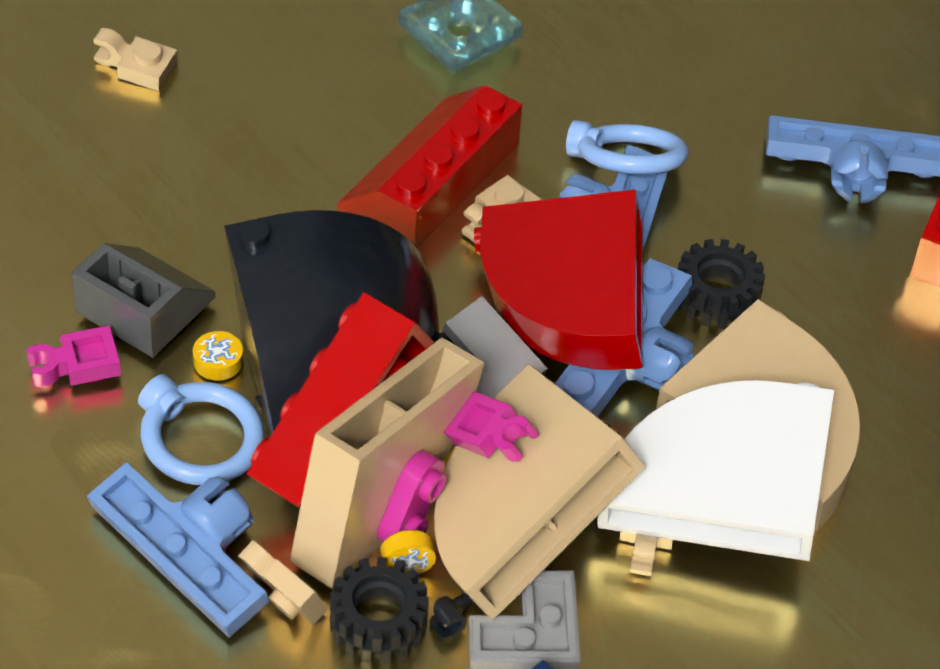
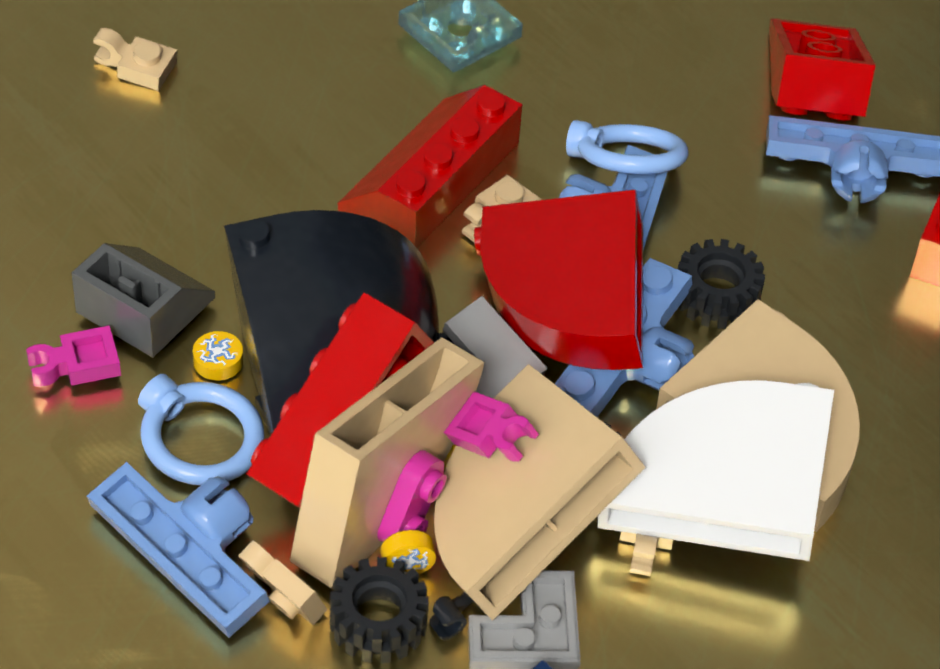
none -> red slope [769,18,876,120]

